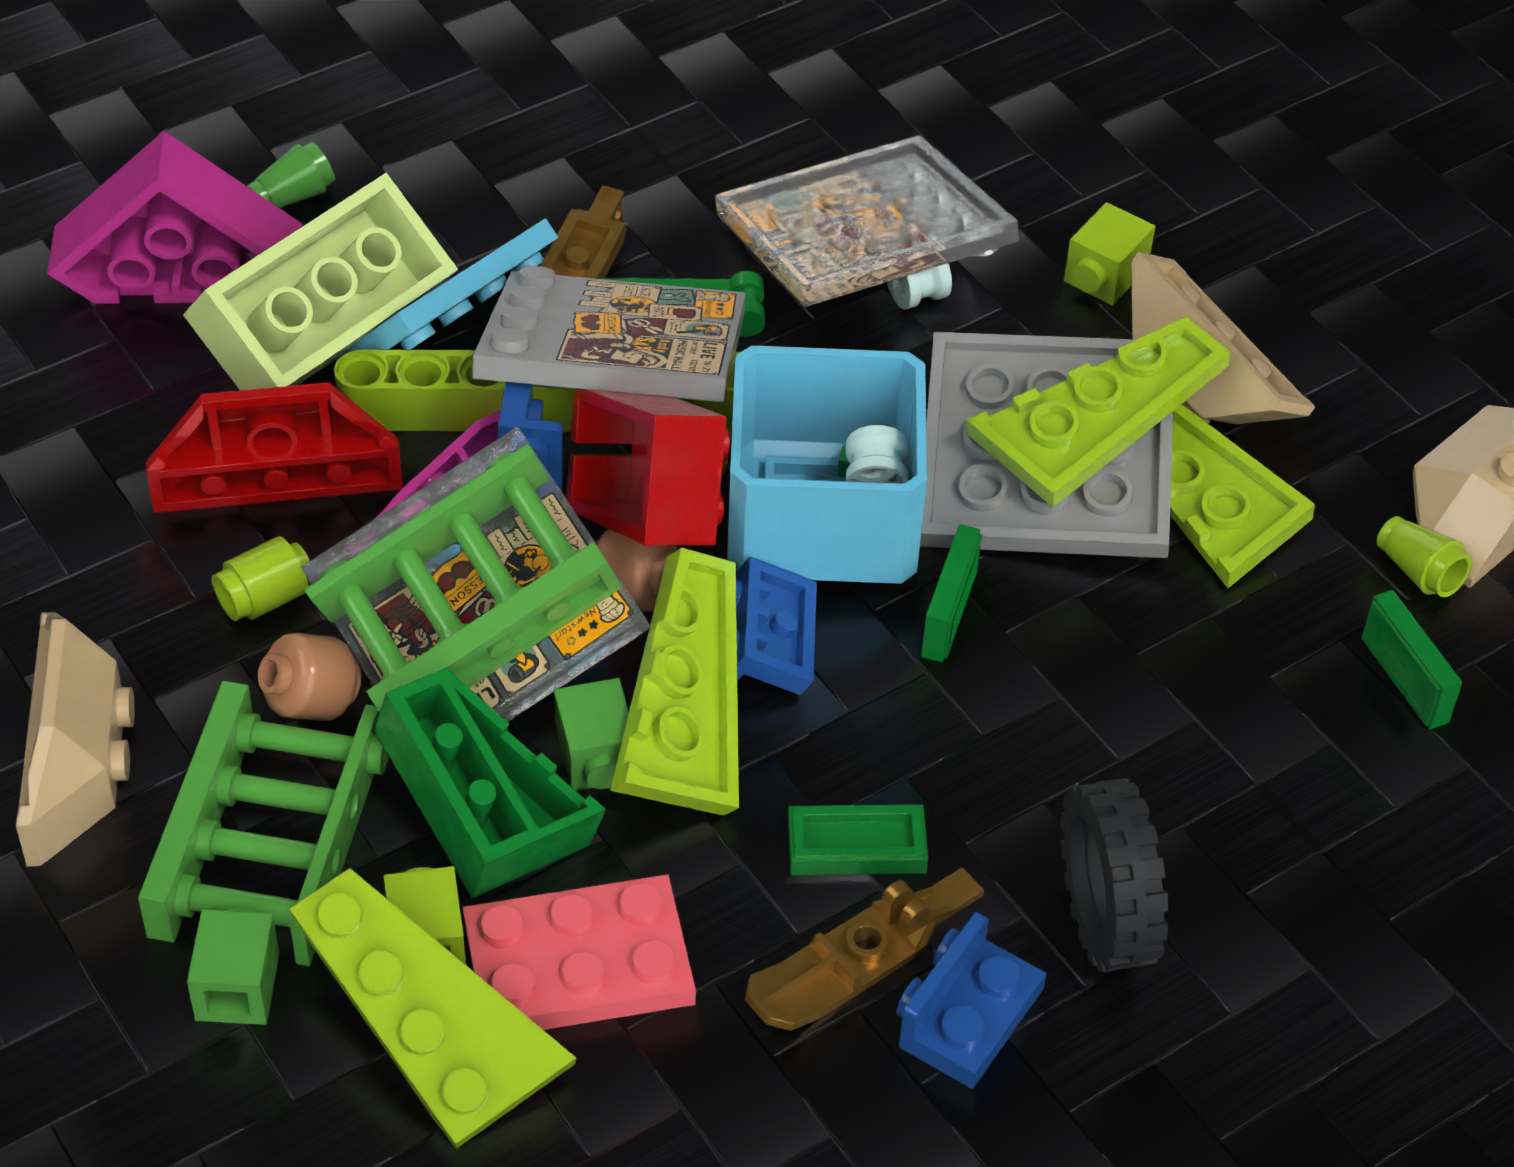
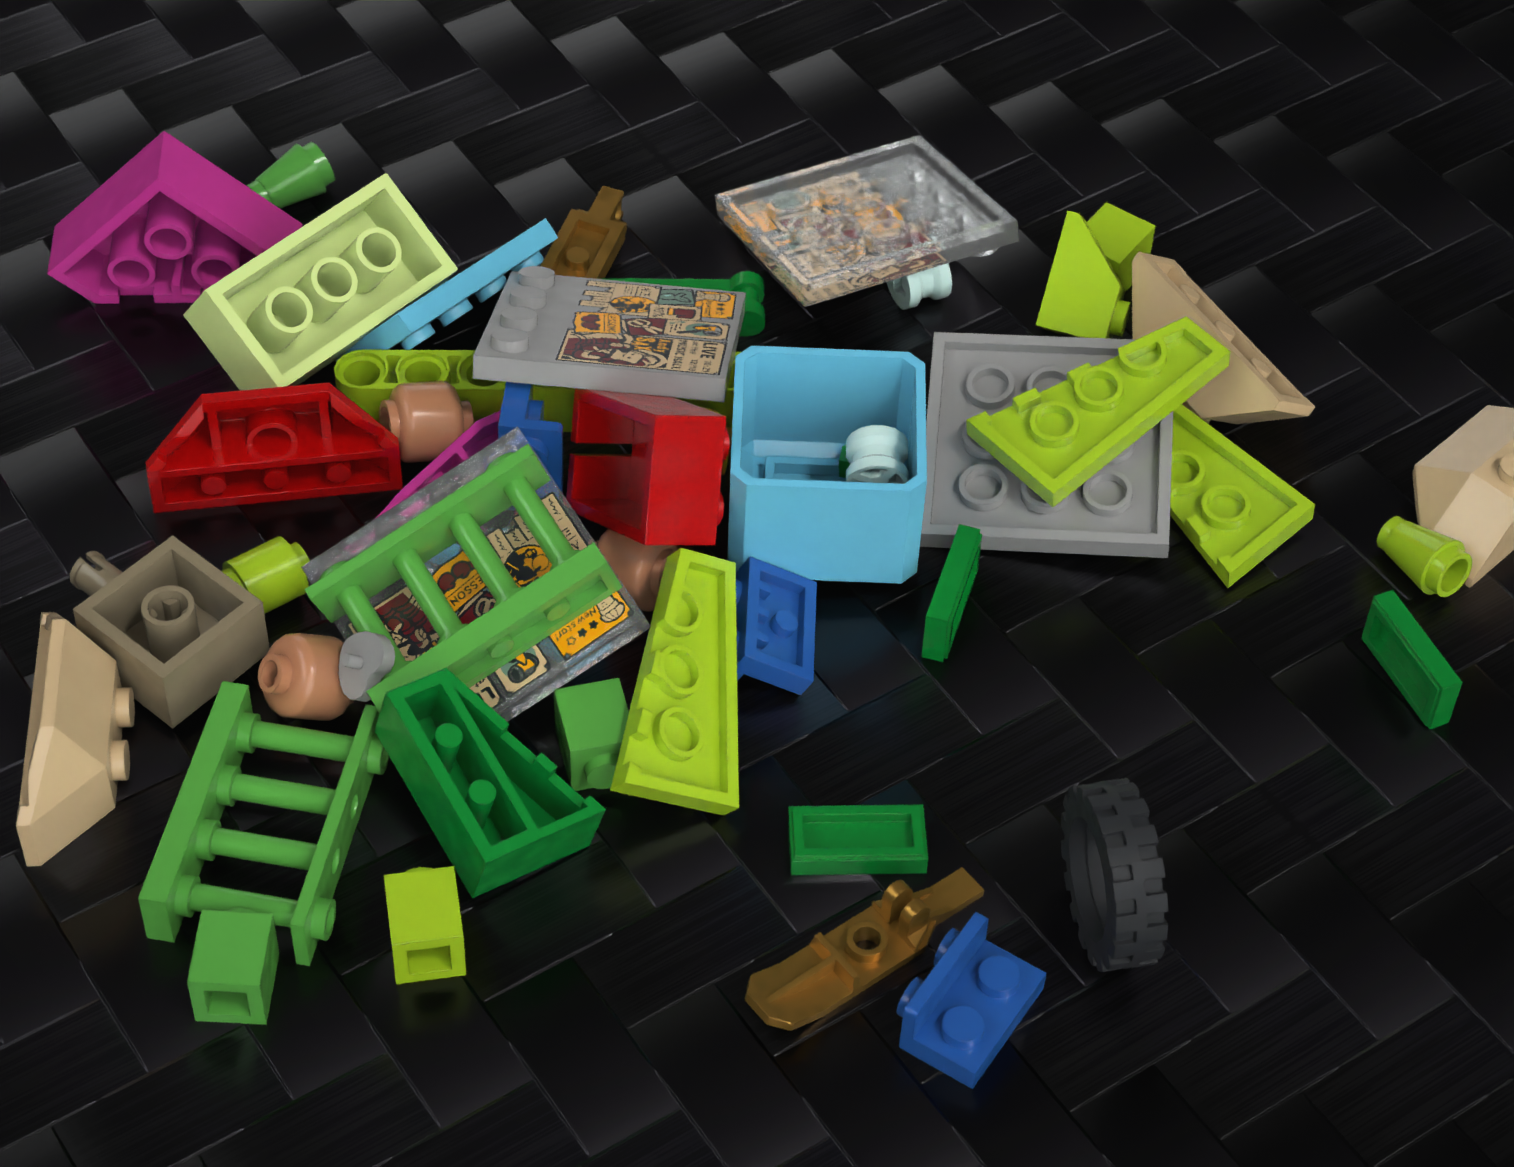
lime wing [289,868,576,1149] -> none
coral plate [463,874,696,1030] -> none
none -> dark tan brick [70,535,270,729]
none -> light grey piece [339,631,395,702]
none -> nougat head [379,381,474,463]
none -> lime slope [1036,211,1131,339]

